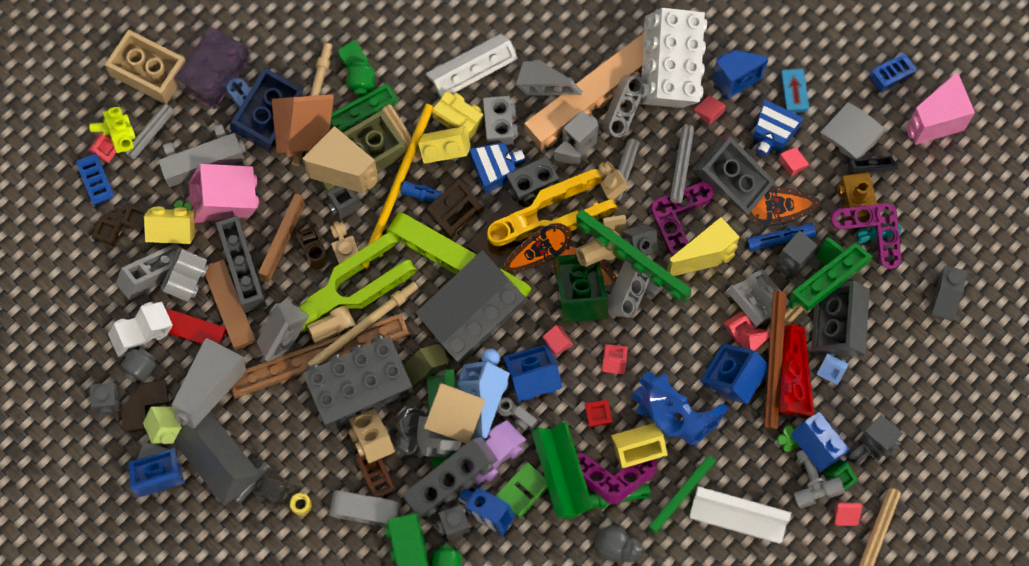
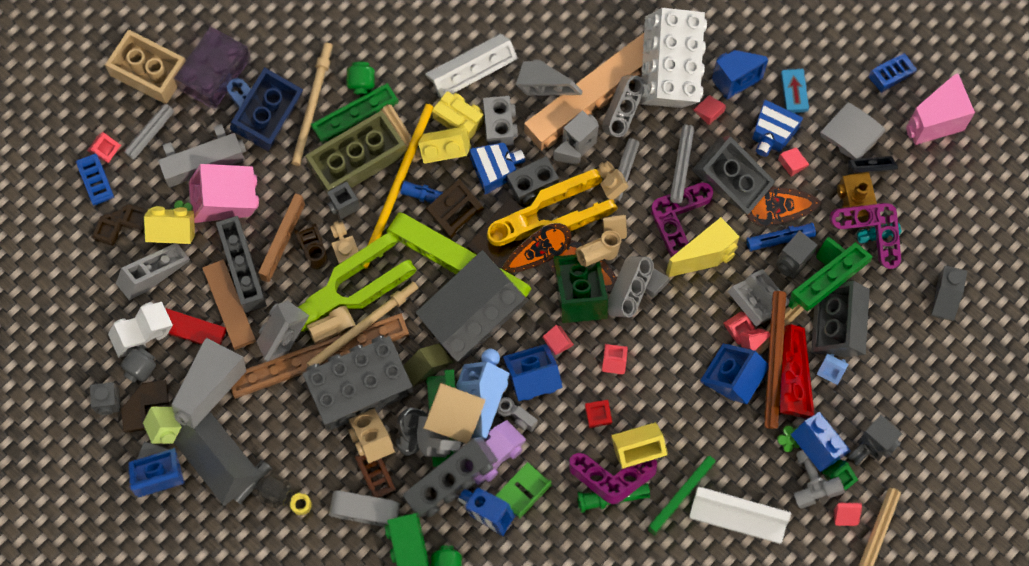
neon yellow brick [89,107,135,153] -> none
light grey brick [161,247,208,302] -> none
nougat slope [272,94,334,157] -> none
tan slope [303,126,378,193] -> none
green slope [337,40,369,68] -> none
dark grey brick [436,505,470,540] -> none
green panel [532,422,593,520] -> none
green plate [576,209,691,303] -> none
dark grey hair [595,525,642,562] -> none
dark grey brick [622,224,658,255] -> none
blue hips [632,371,730,446] -> none

